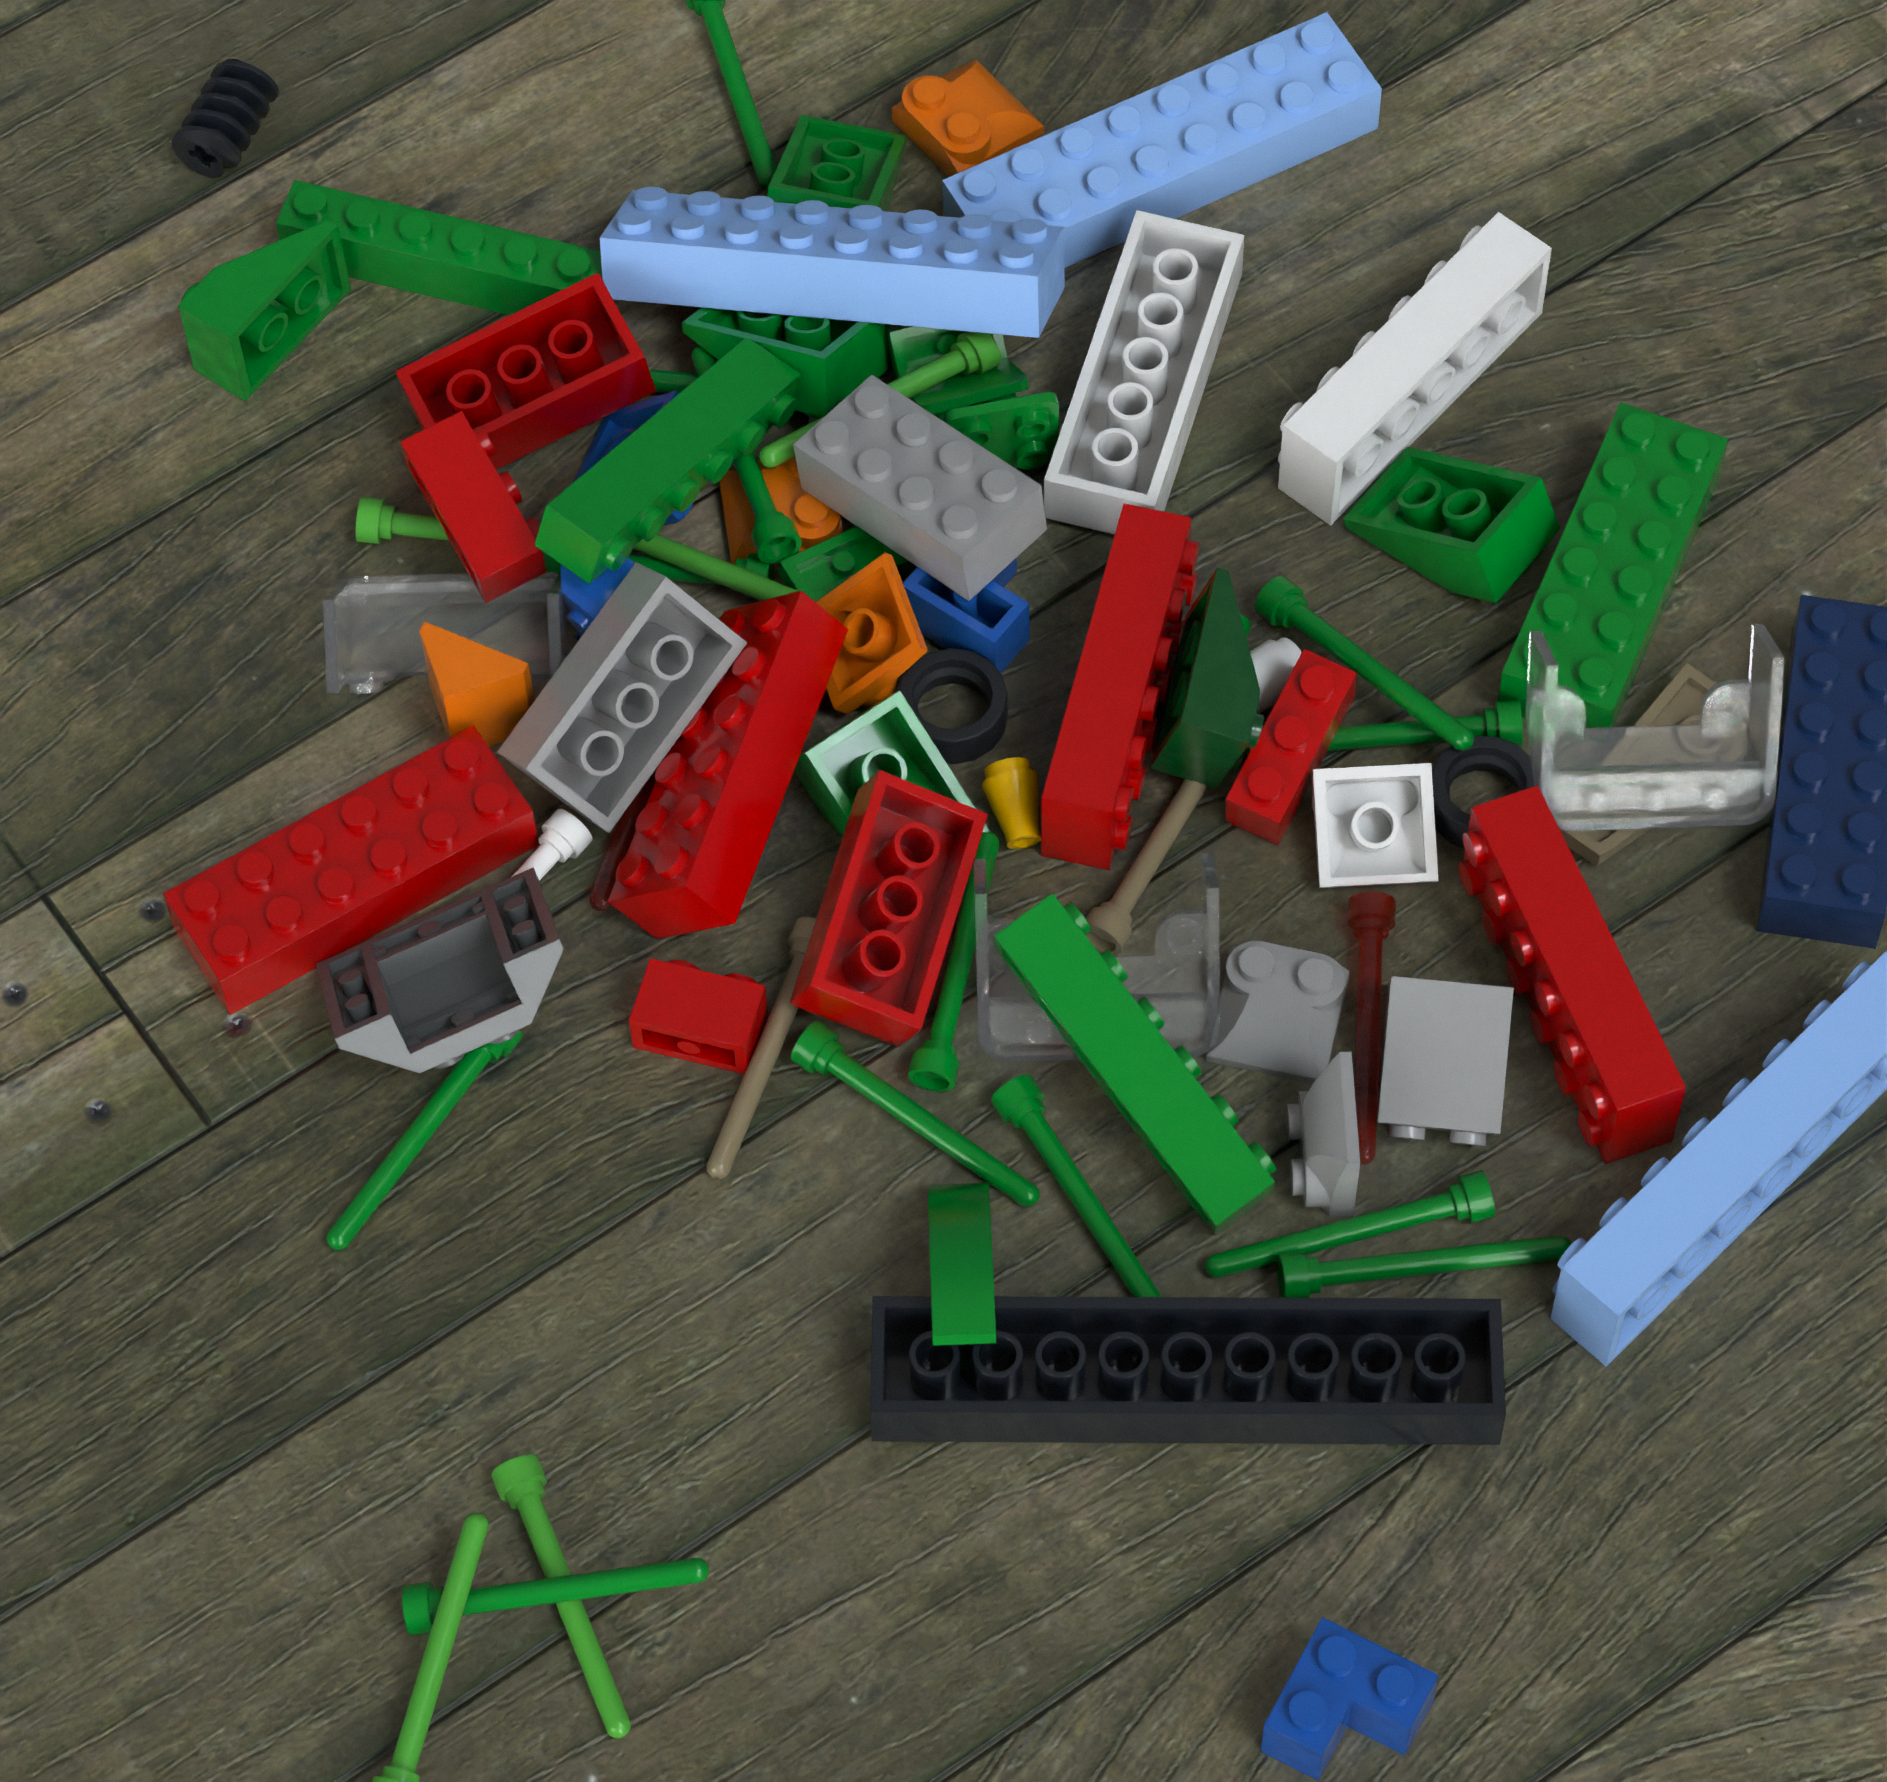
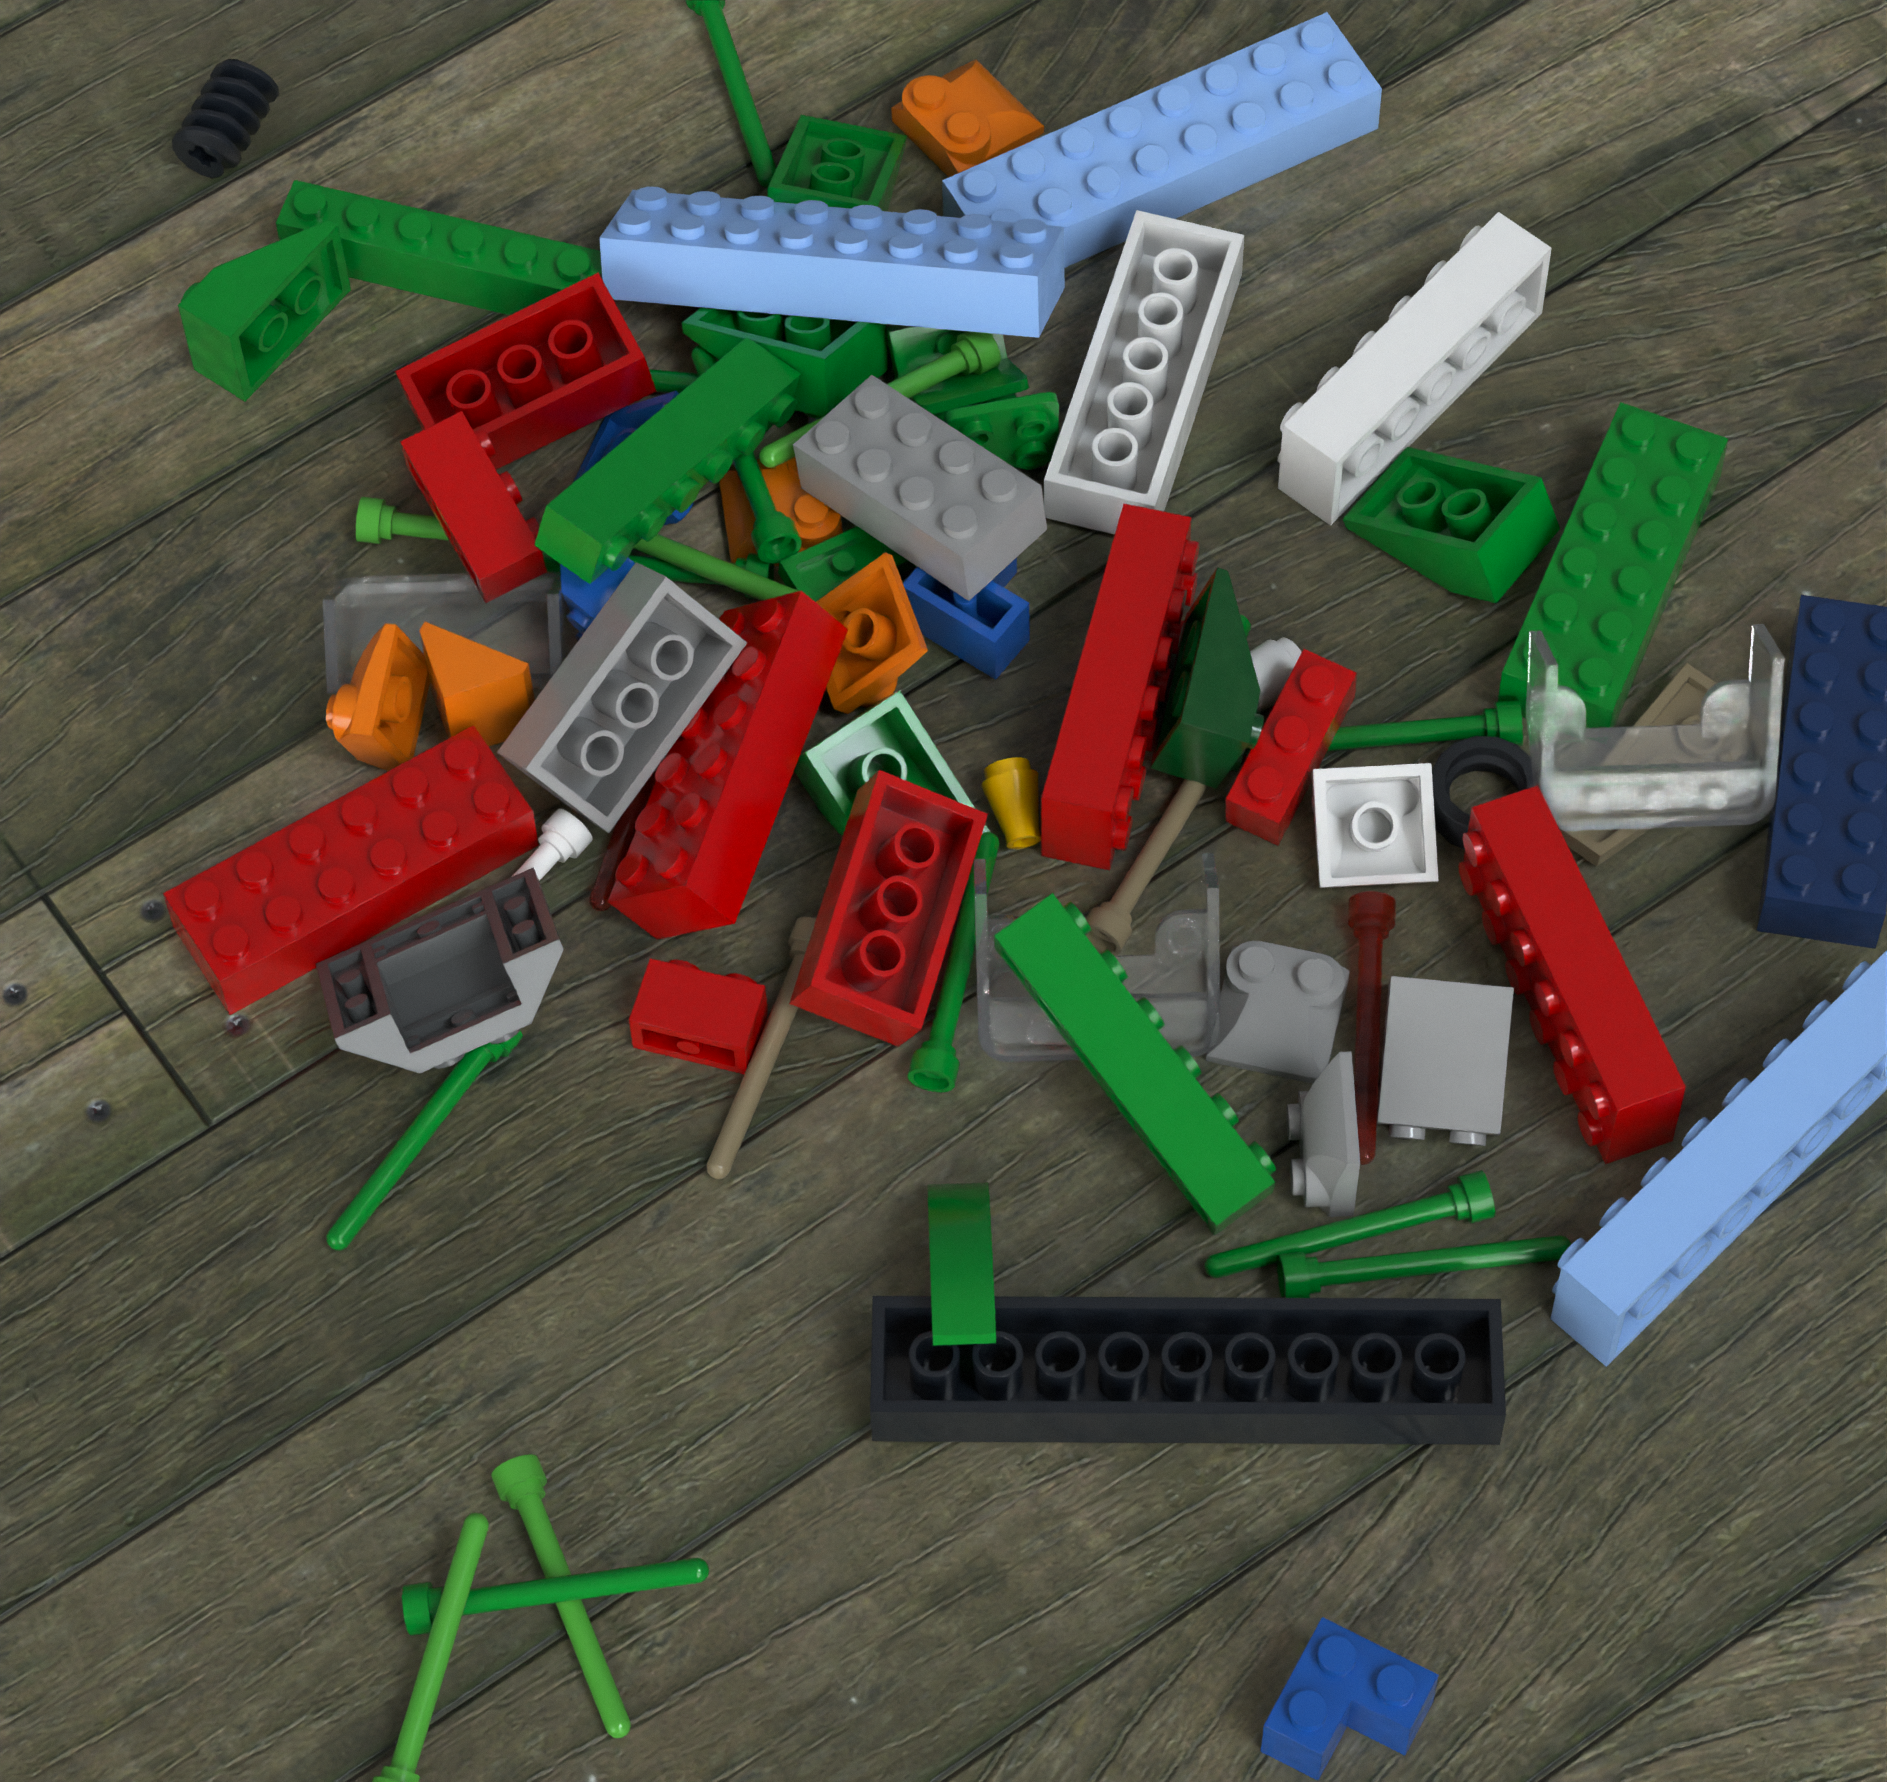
green piece [790,1020,1040,1207] -> none
black tyre [898,648,1008,764] -> none
green piece [991,1074,1162,1297] -> none
green piece [1255,575,1474,751] -> none
none -> orange slope [326,623,430,771]

